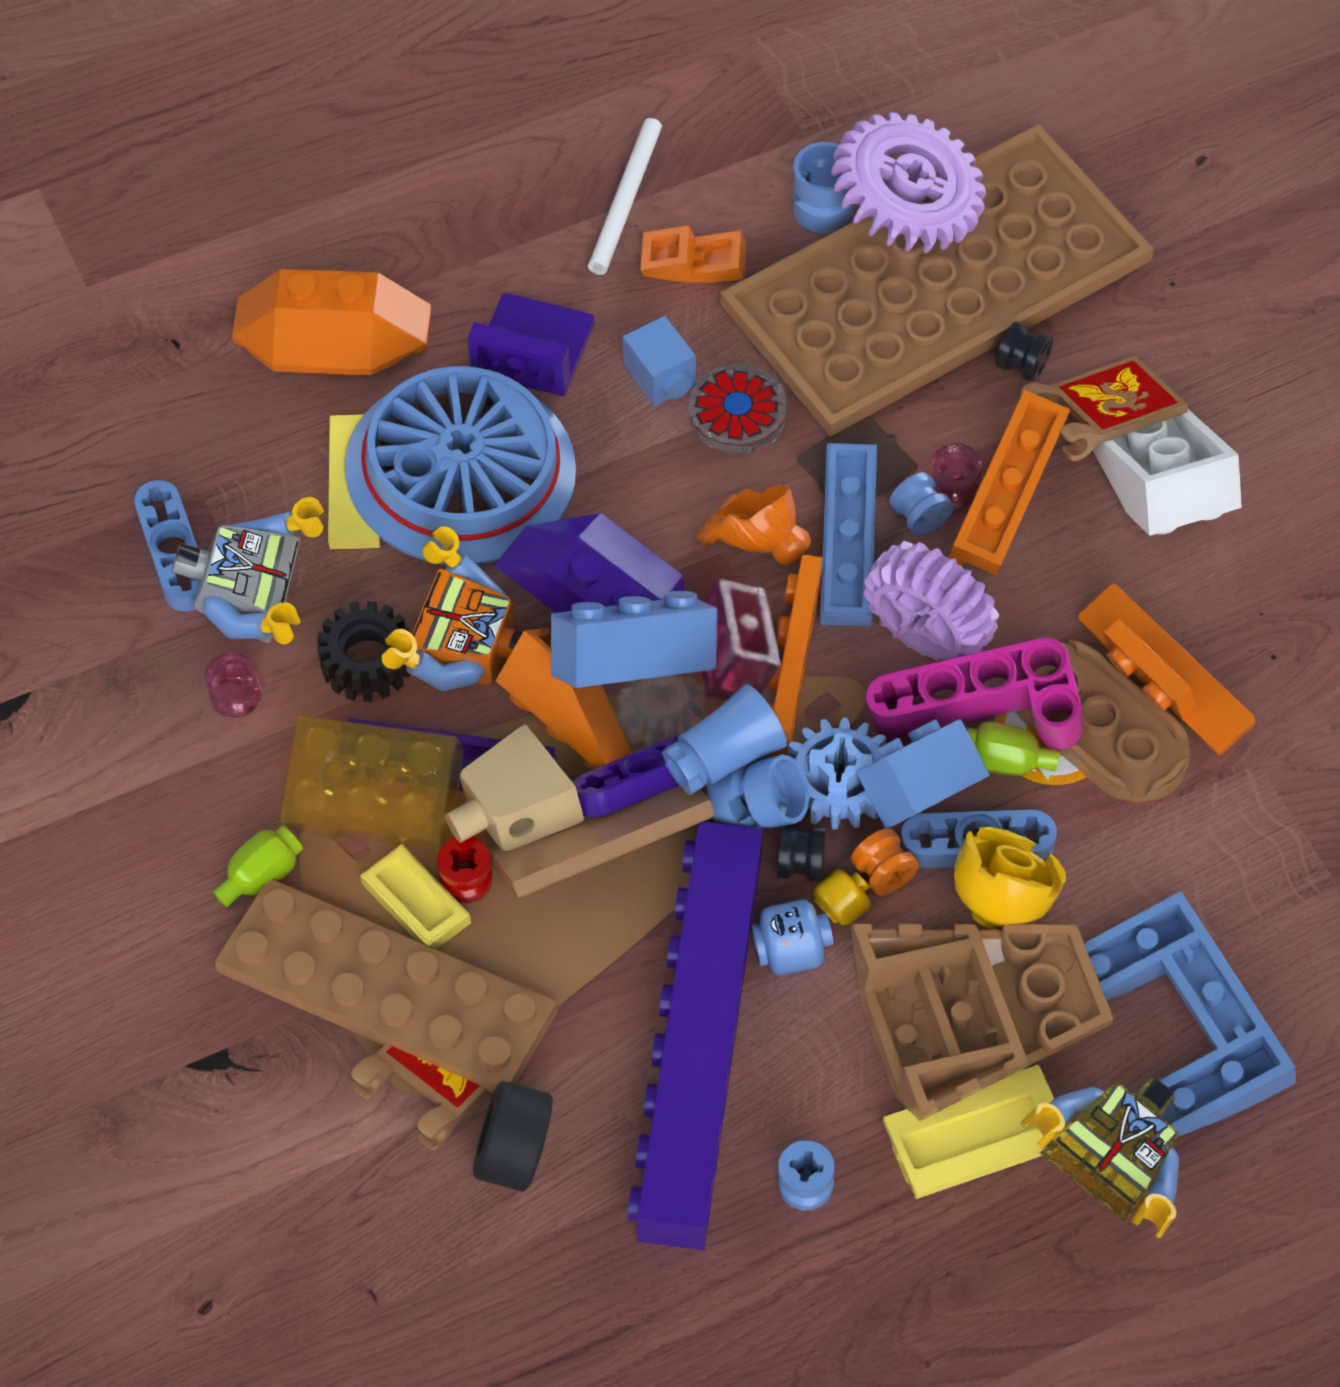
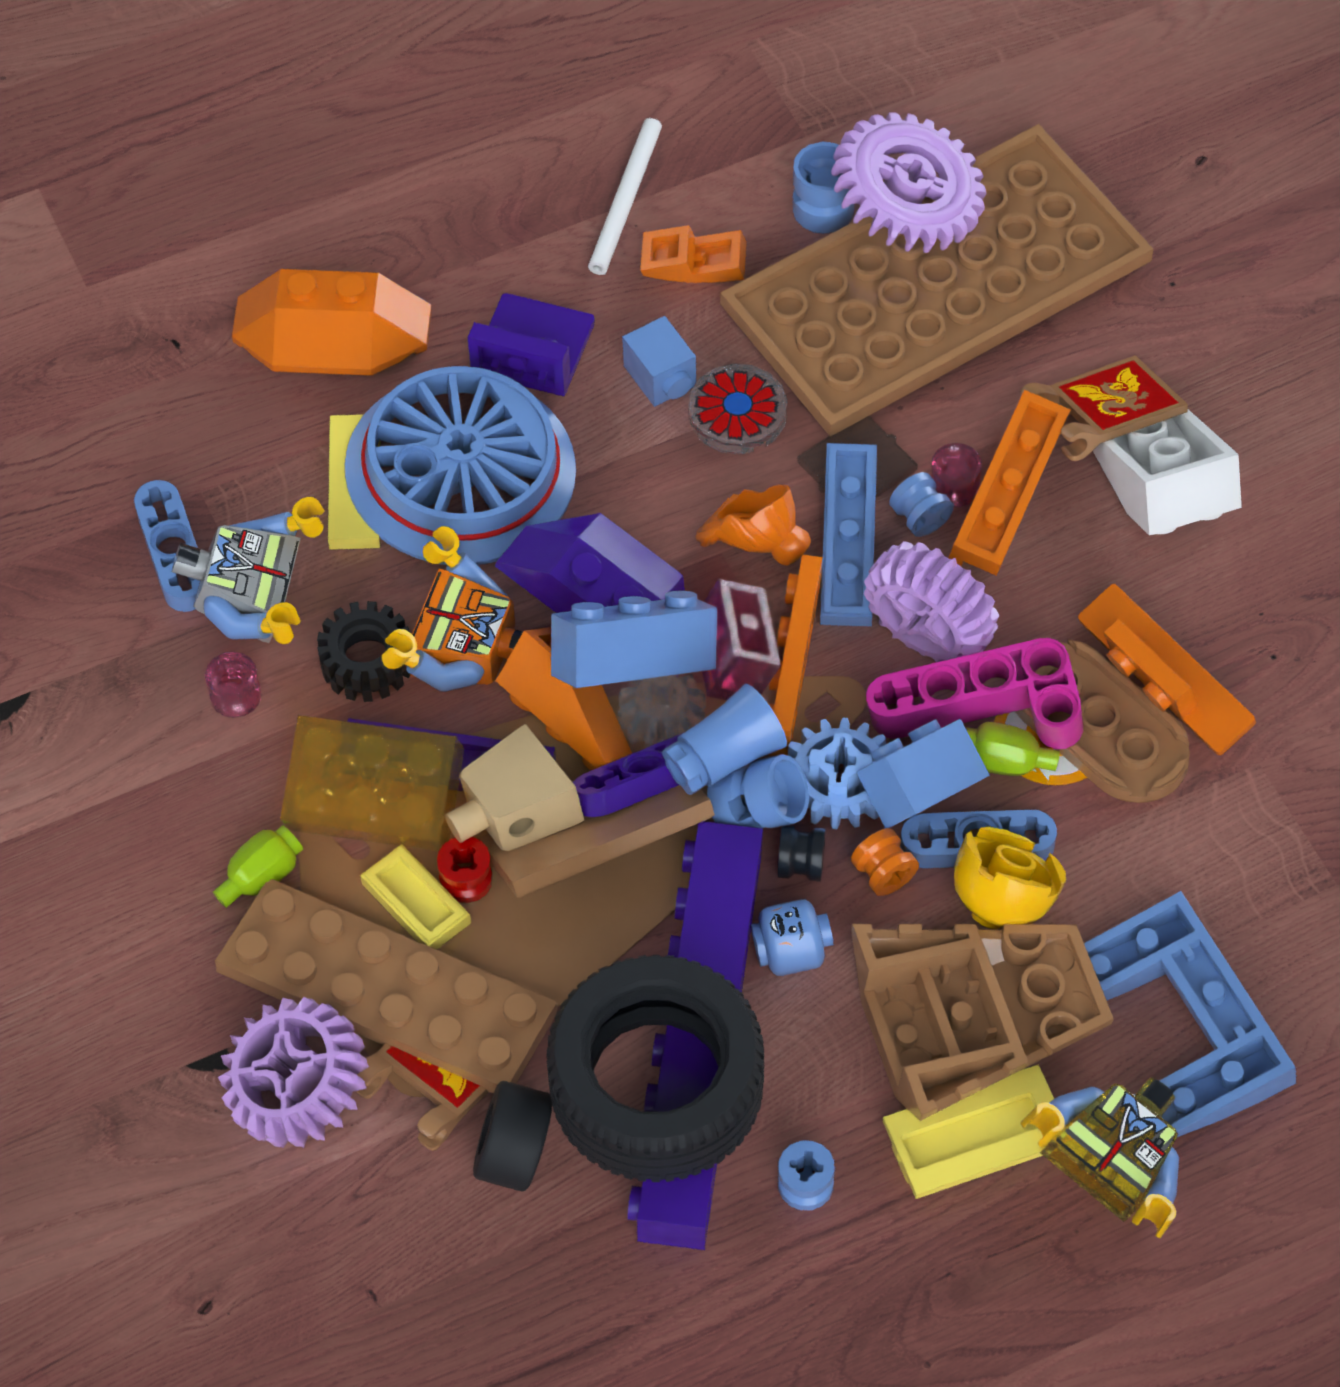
yellow piece [813,869,871,925] -> none
black wheel [996,321,1054,382] -> none
none -> lavender gear [218,997,369,1148]
none -> black tyre [546,954,764,1182]

